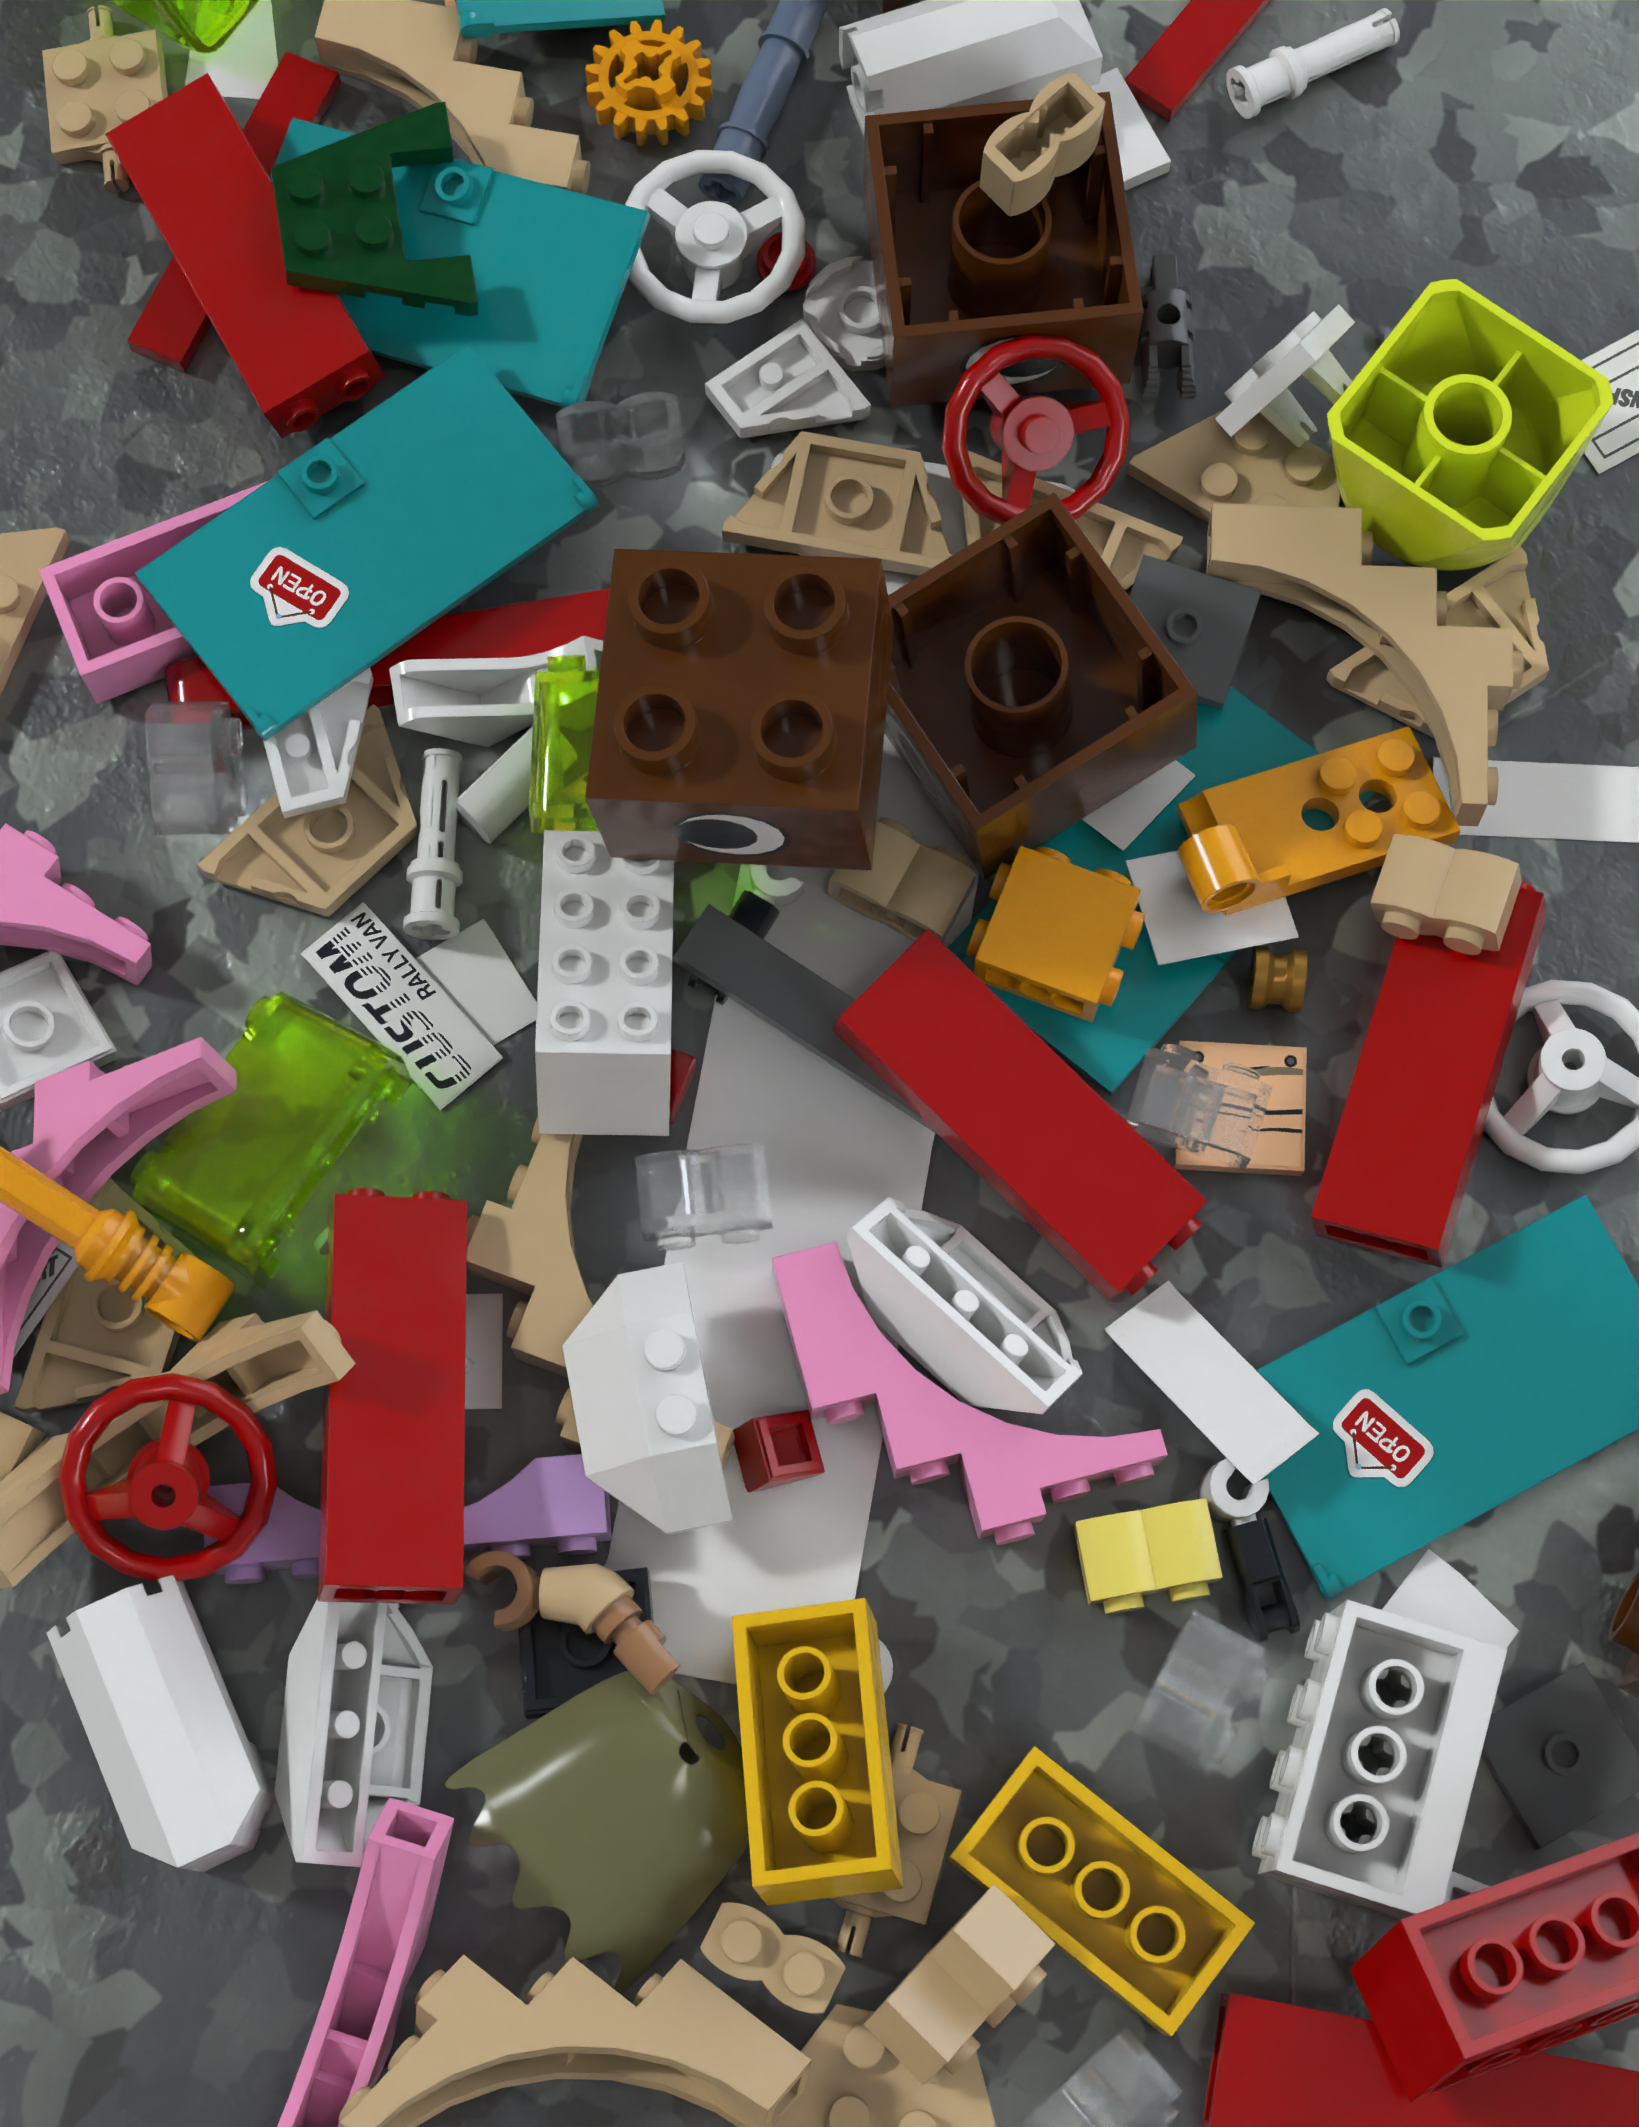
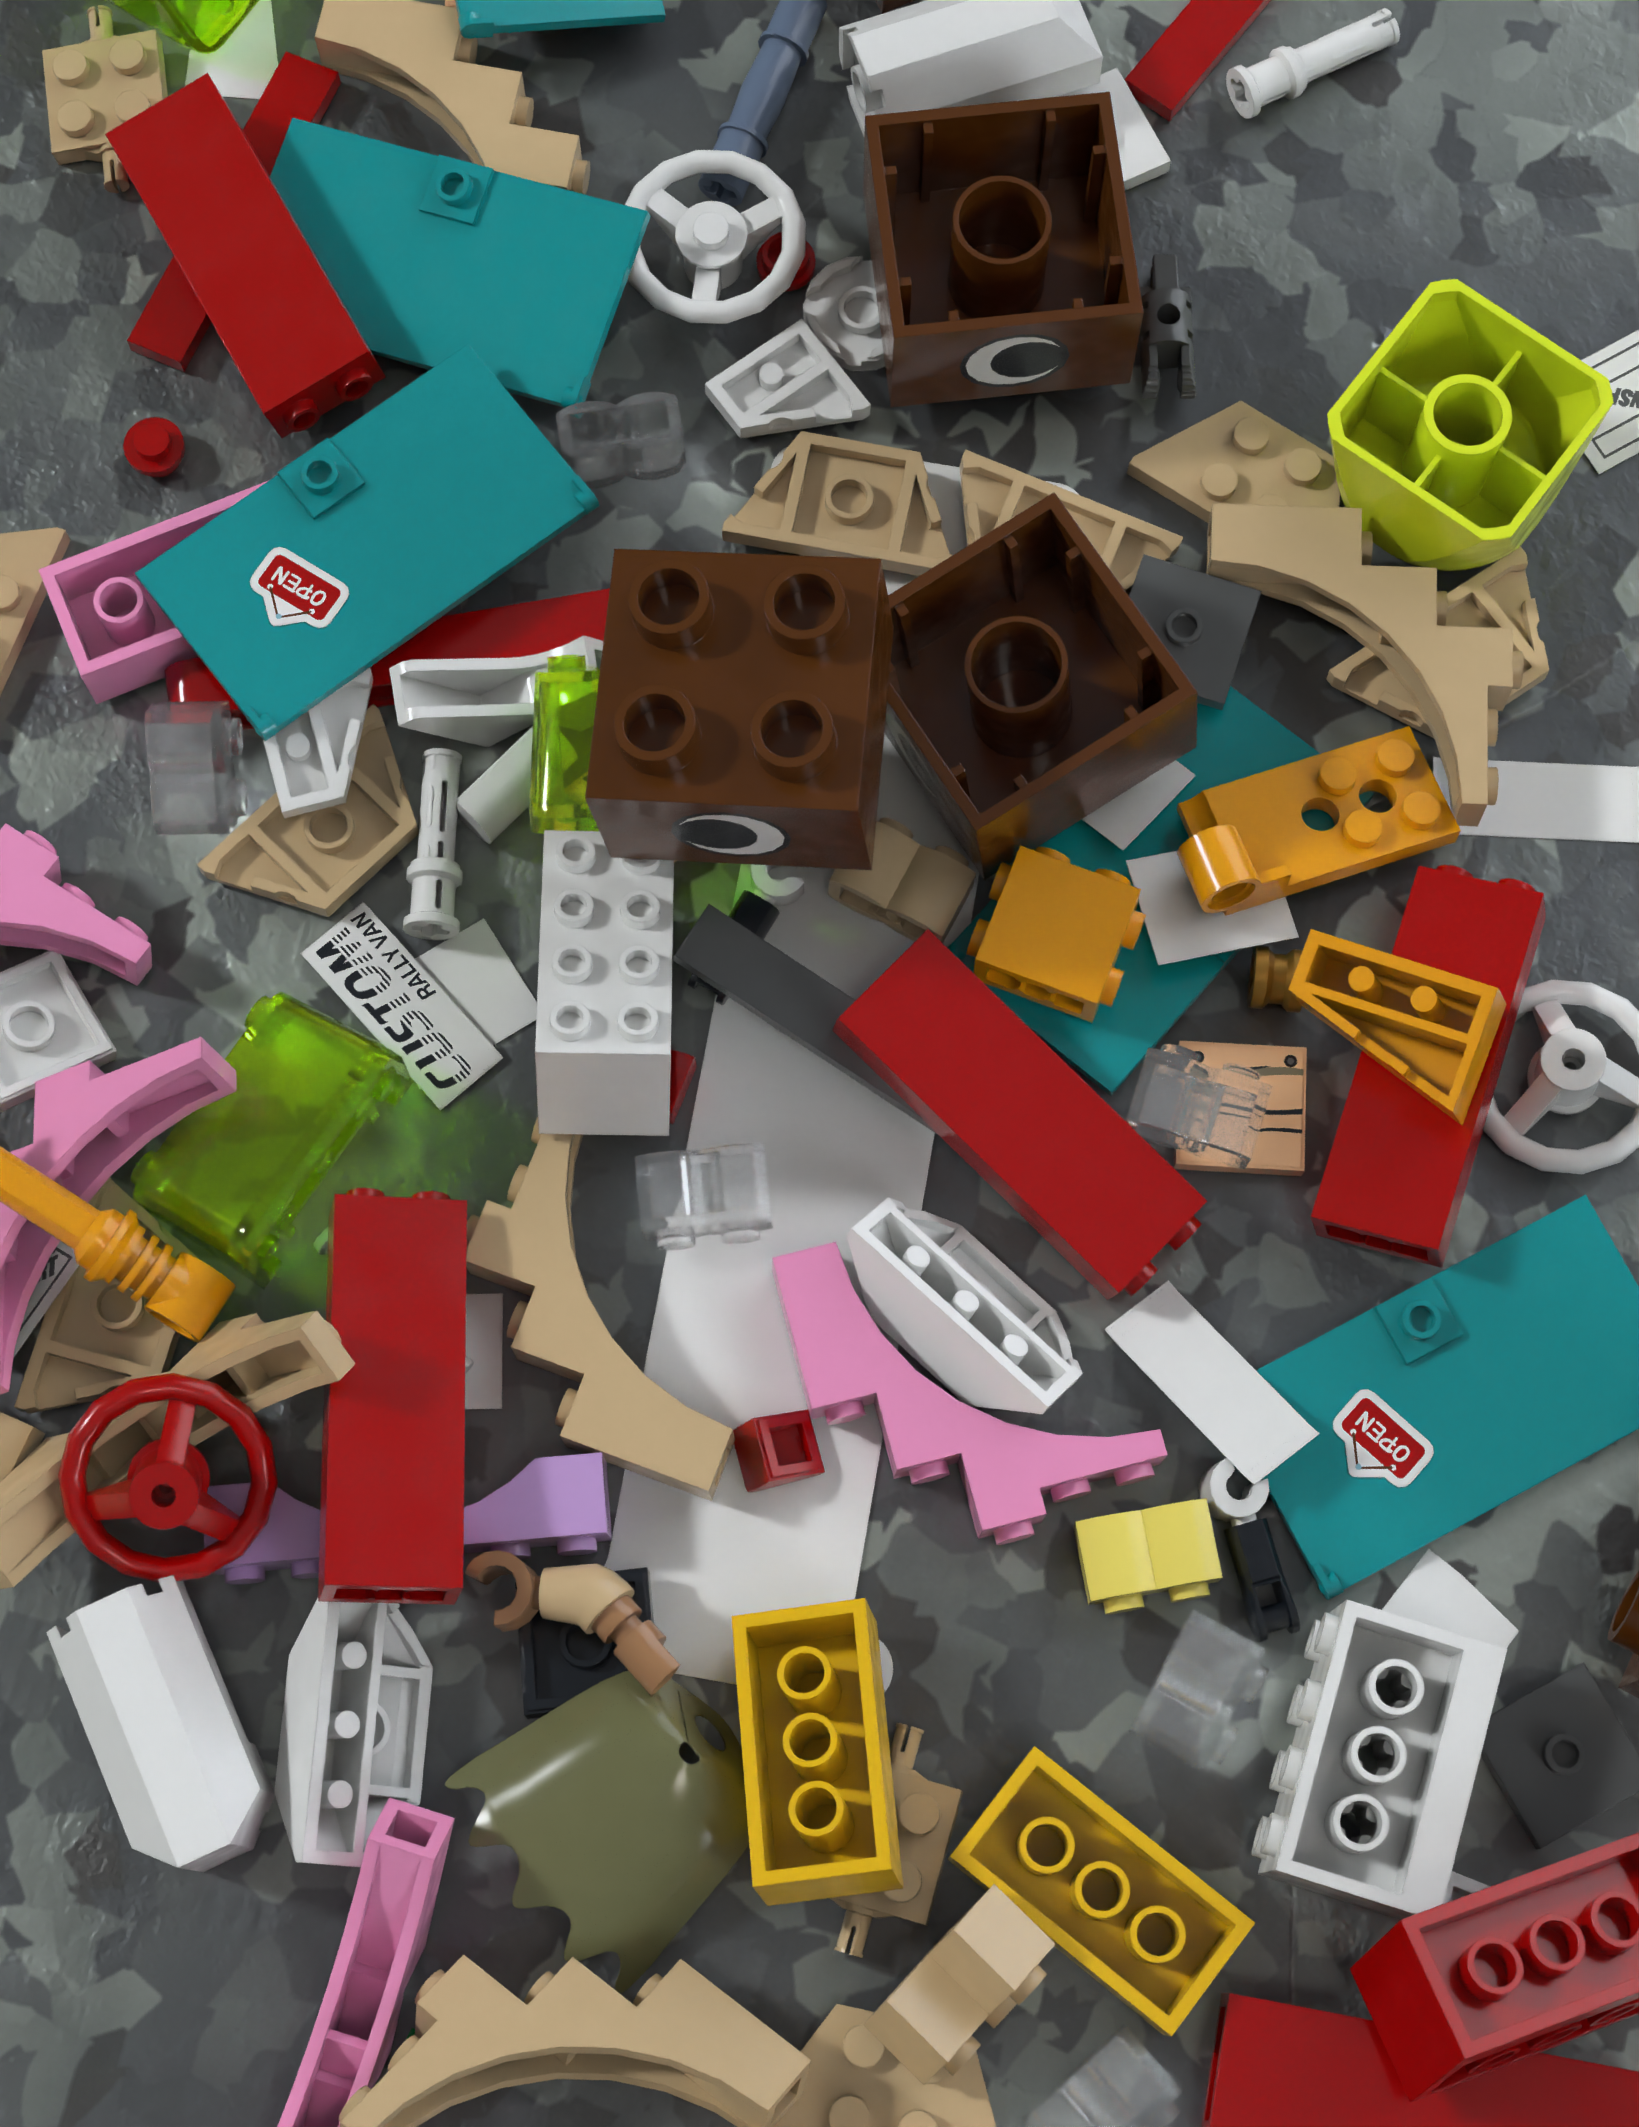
dark green wing [271,102,478,316] -> none
white wedge [562,1262,733,1535] -> none
light orange gear [585,19,713,146] -> none
tan brick [700,1902,846,2014] -> none
red piece [942,333,1130,525] -> none
tan brick [979,72,1106,217] -> none
white plate [1215,304,1355,447] -> none
tan brick [1370,834,1522,955] -> none
none -> red plate [123,417,185,477]
none -> light orange wedge [1288,929,1507,1125]

